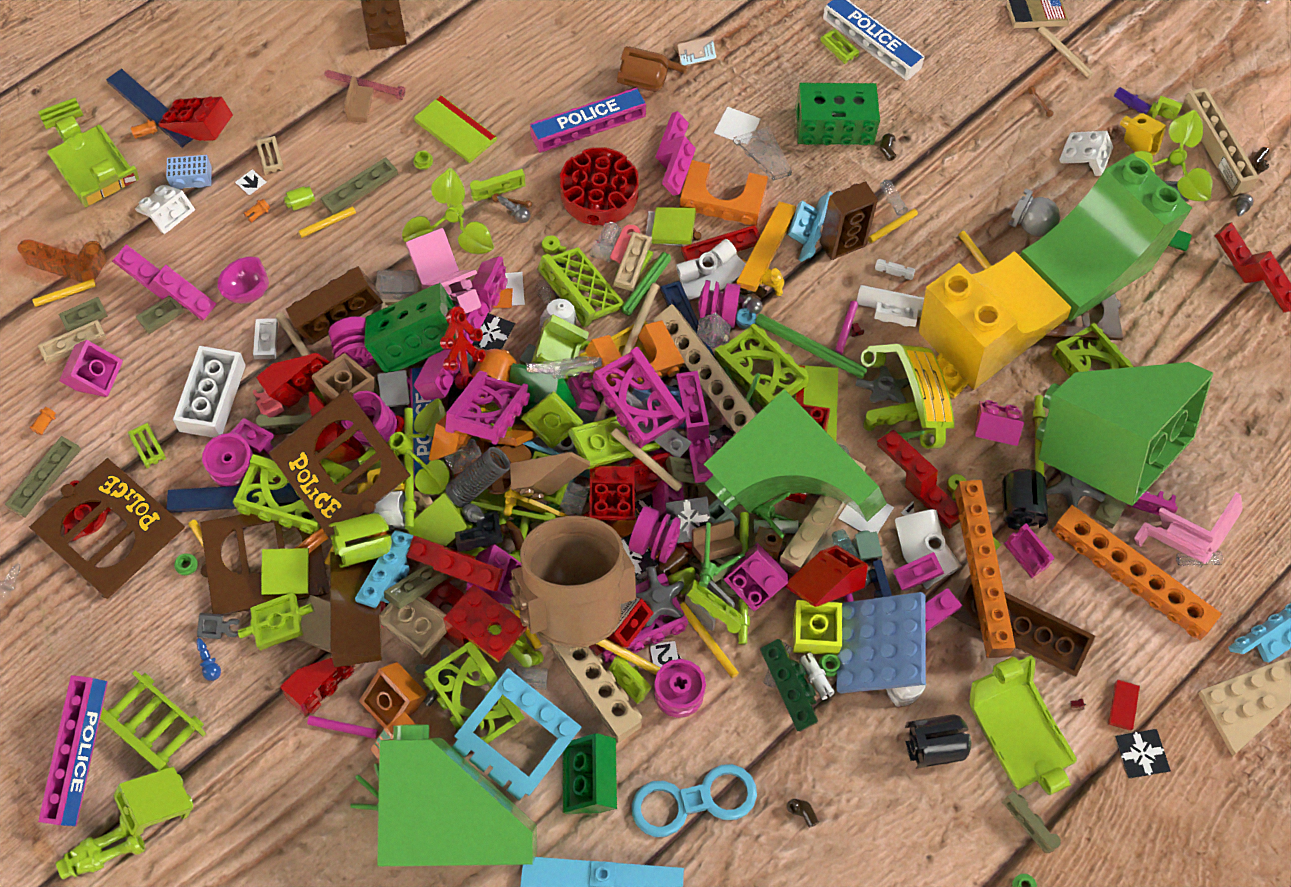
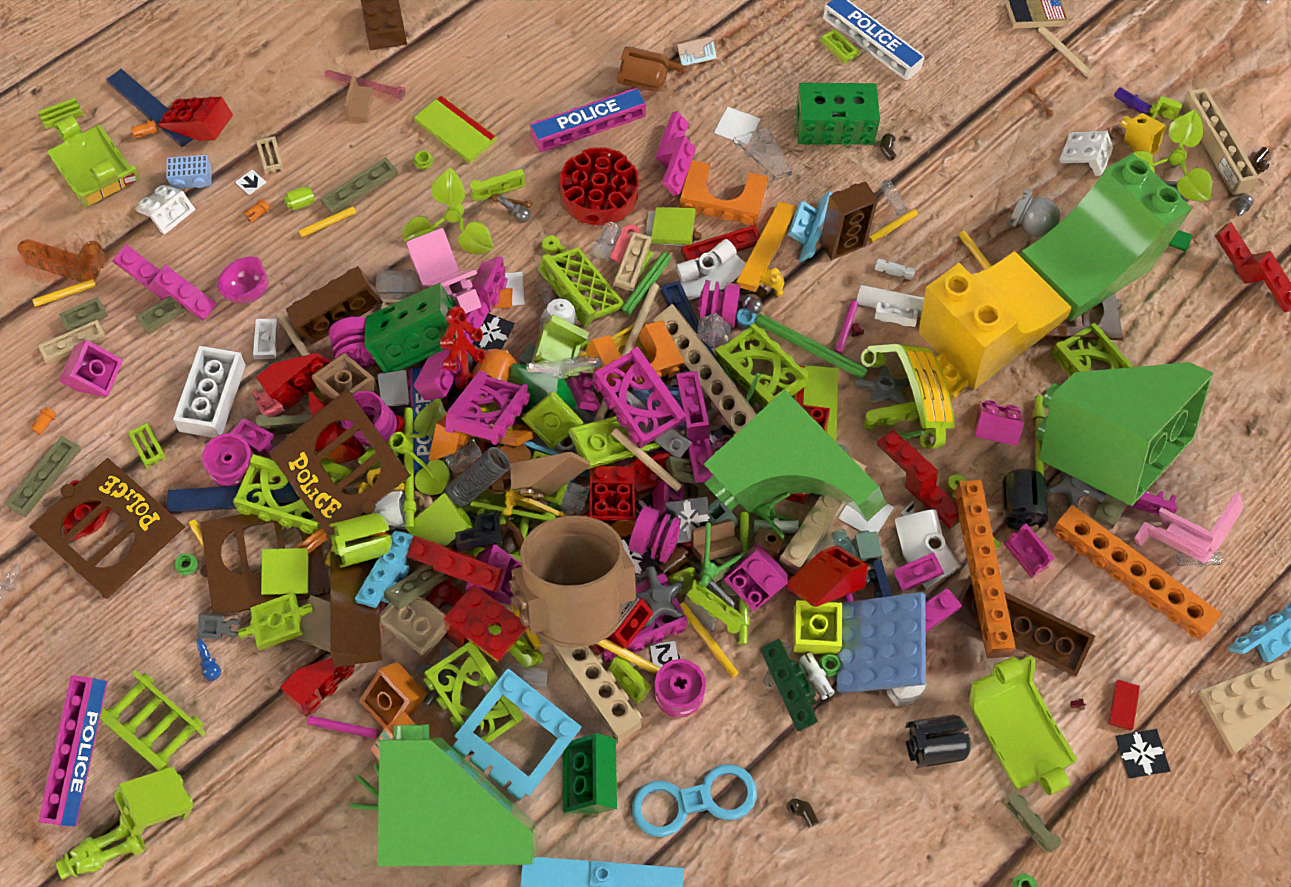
flat silver bar [462,504,484,522] -> none

